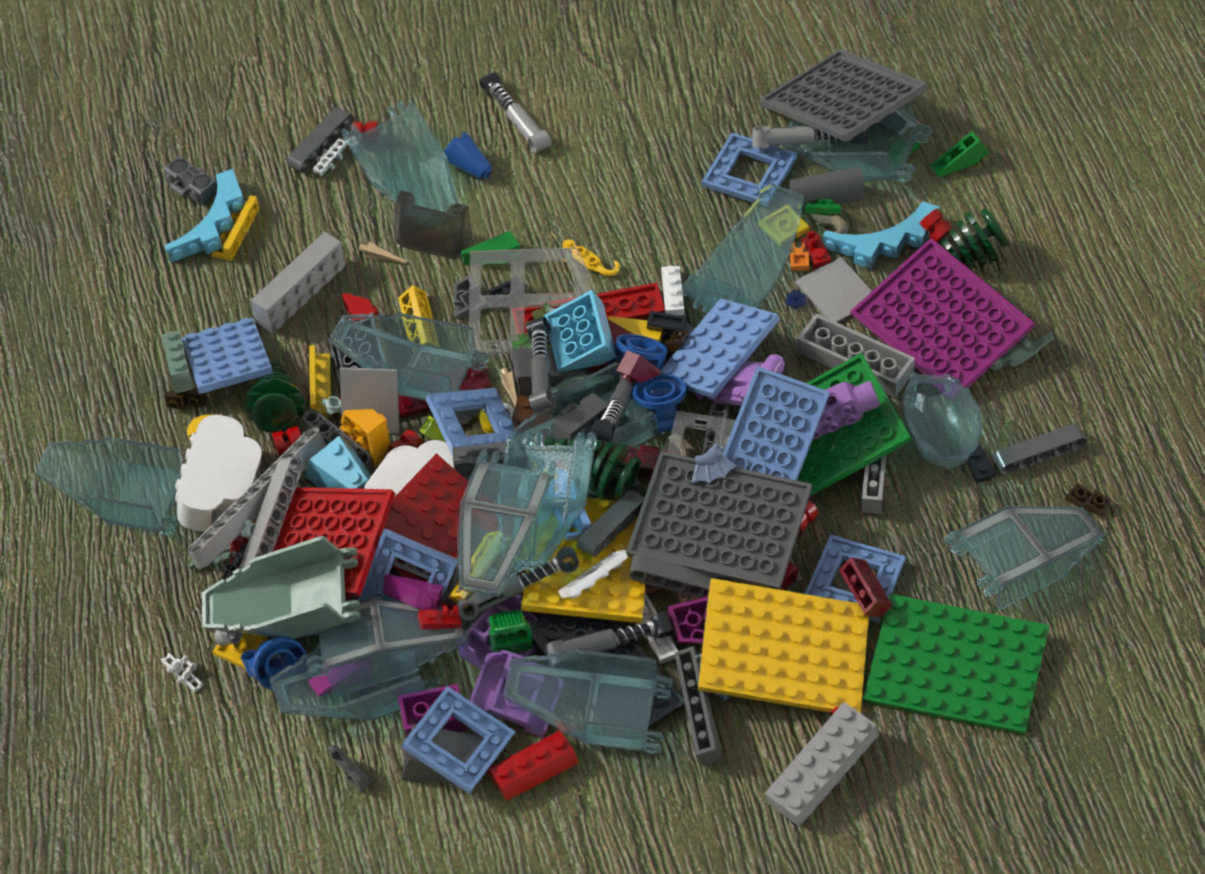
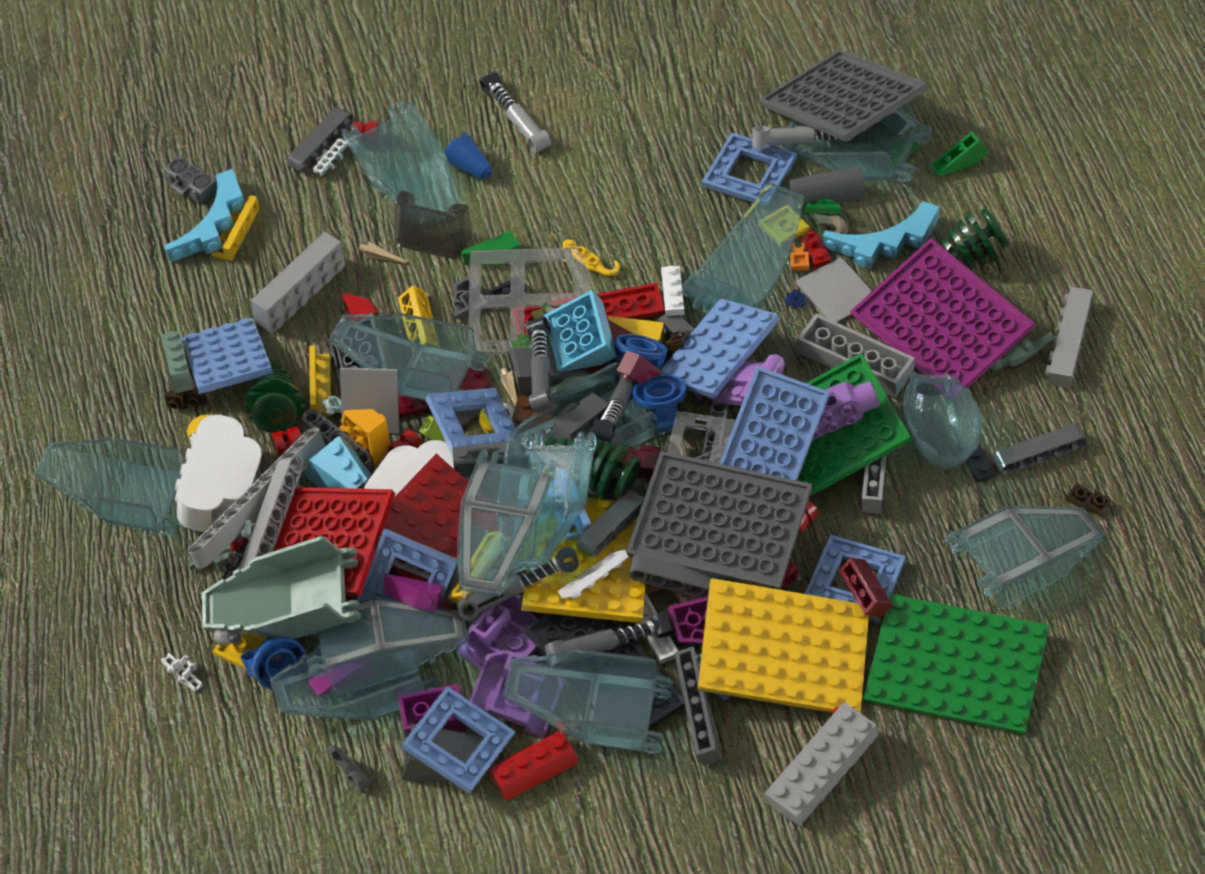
red plate [418,605,462,630] -> none
green piece [489,610,533,653] -> none
black tile [646,311,687,334] -> none
sand blue arm [692,443,737,484] -> none
red wheel [919,208,954,243] -> none
none -> light grey brick [1045,287,1093,388]

